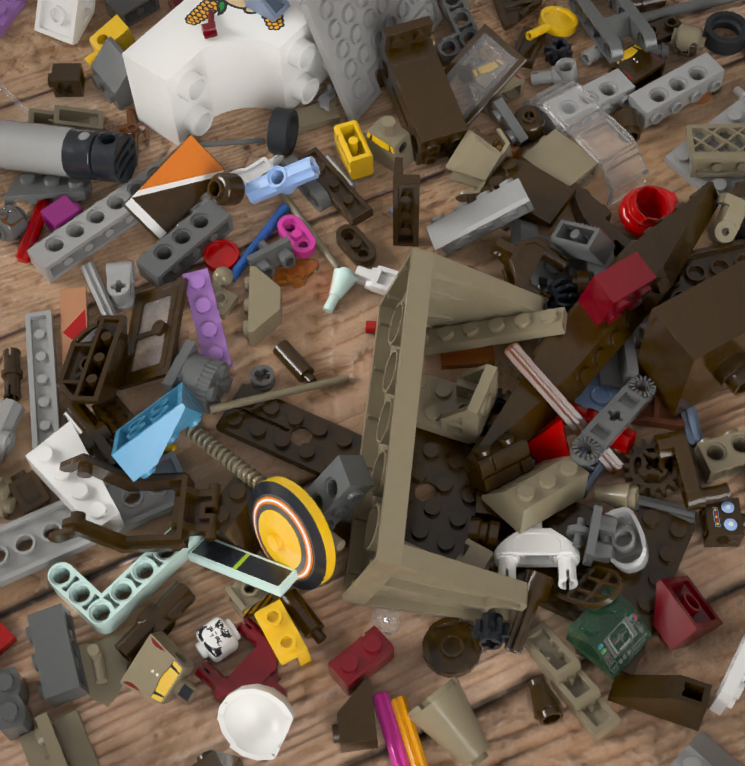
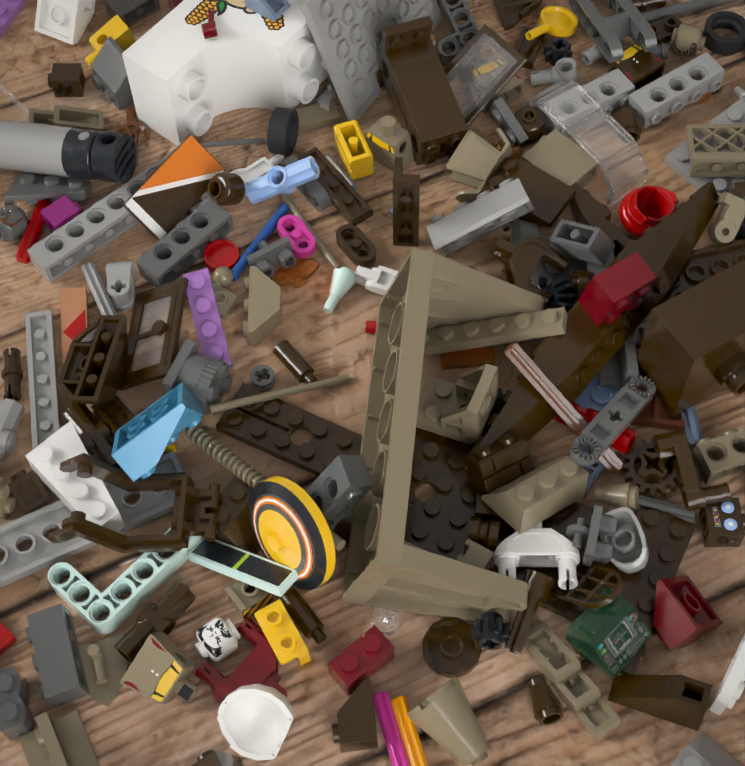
red slope [527,415,570,463] -> none

